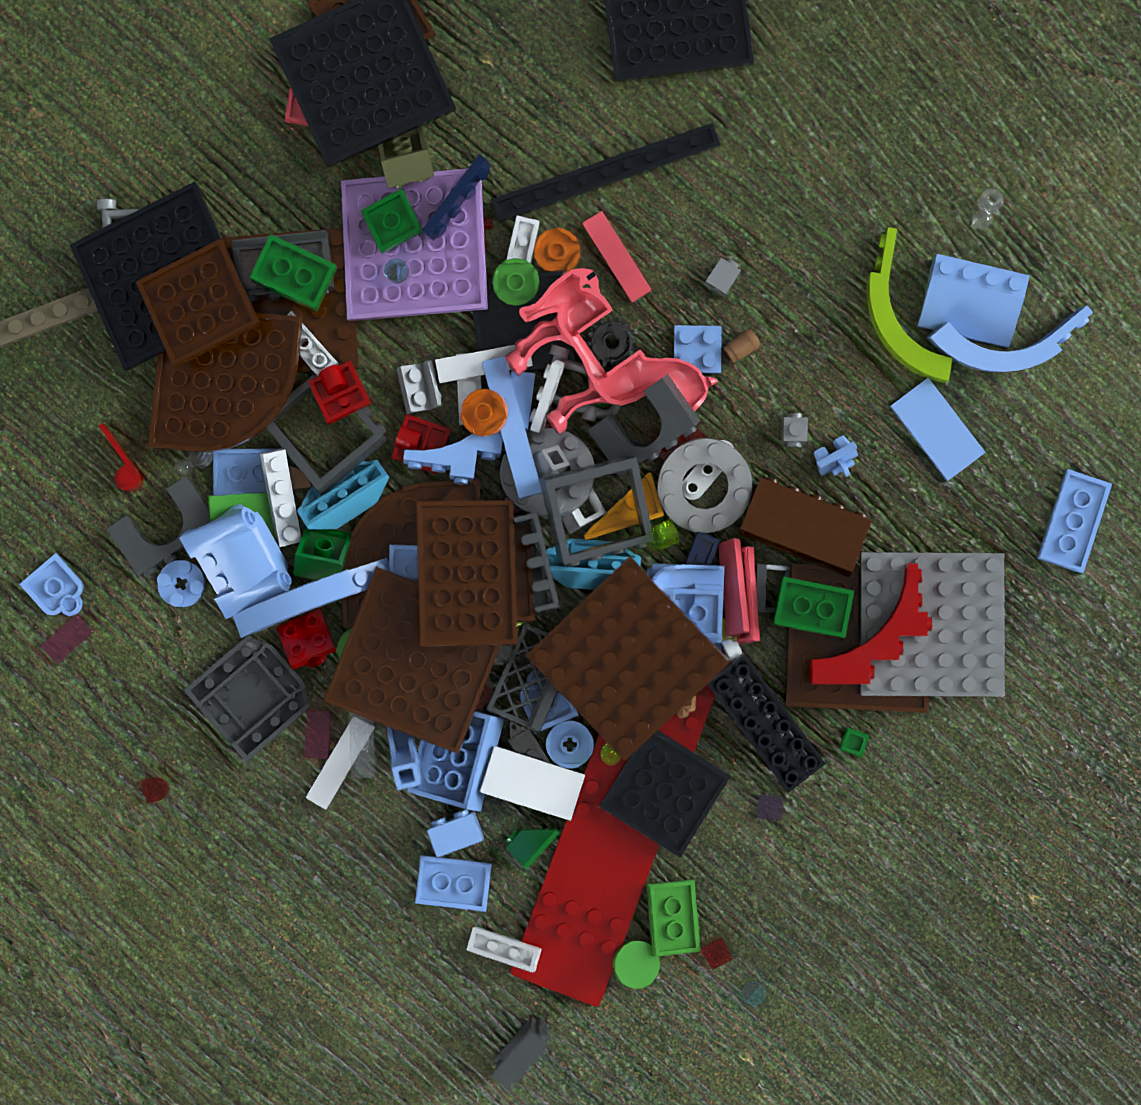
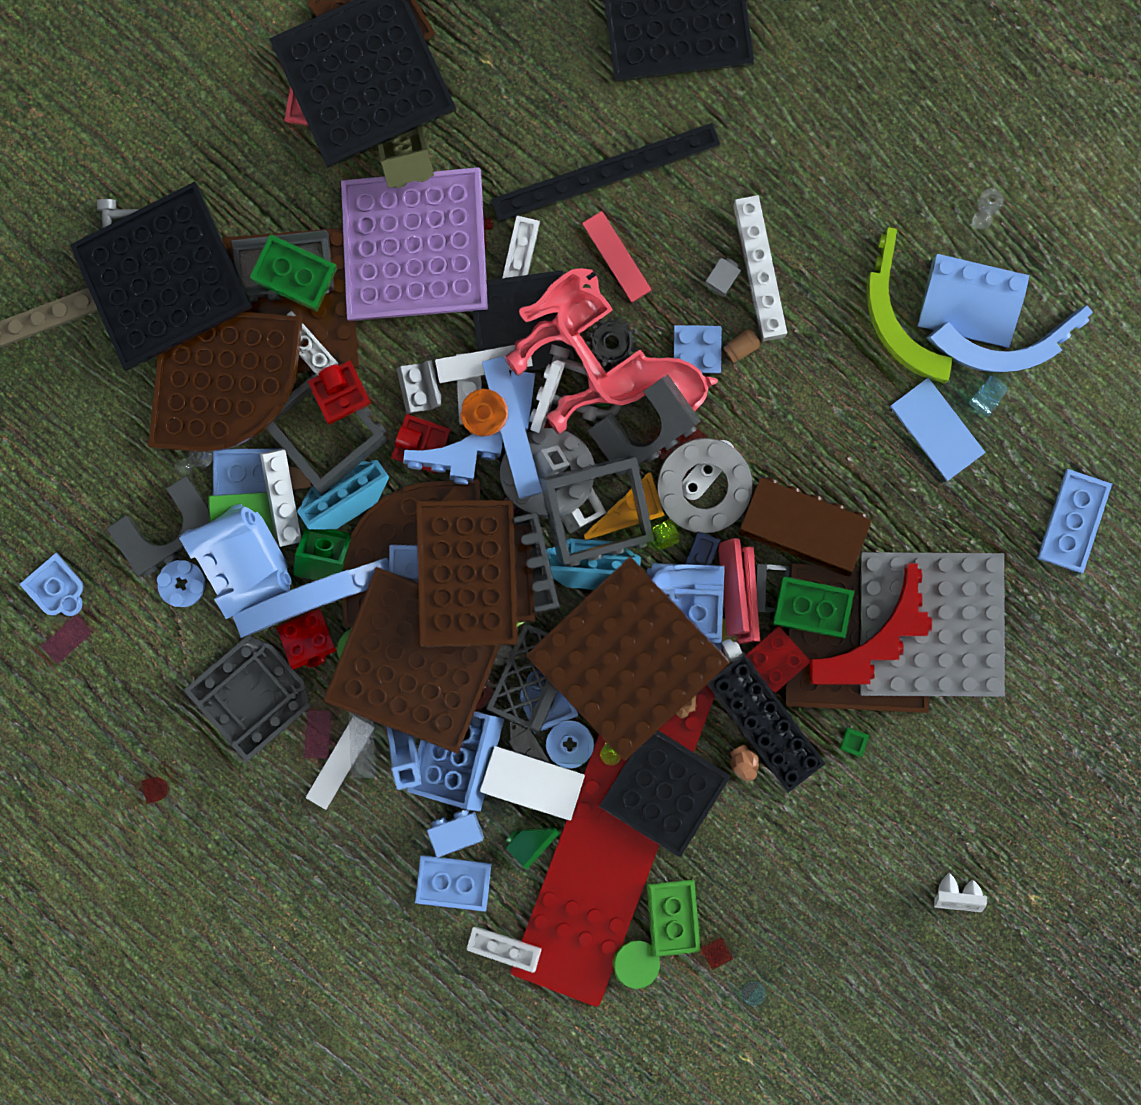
red door [99,423,143,492] -> none
reddish brown plate [136,239,261,367] -> none
green plate [361,188,423,254] -> none
clear light blue tile [384,259,409,284] -> none
dark blue plate [421,154,491,241] -> none
dark grey window [491,1015,550,1091] -> none
bright green tile [492,258,540,306] -> none
orange tile [534,228,580,274] -> none
clear purple tile [757,795,783,821] -> none
light grey brick [781,413,808,448] -> none
light blue hips [814,435,858,477] -> none
none -> nougat rock [730,745,759,781]
none -> white brick [733,195,787,342]
none -> red plate [746,626,810,693]
none -> white tile [934,873,987,912]
none -> clear light blue piece [968,375,1009,418]

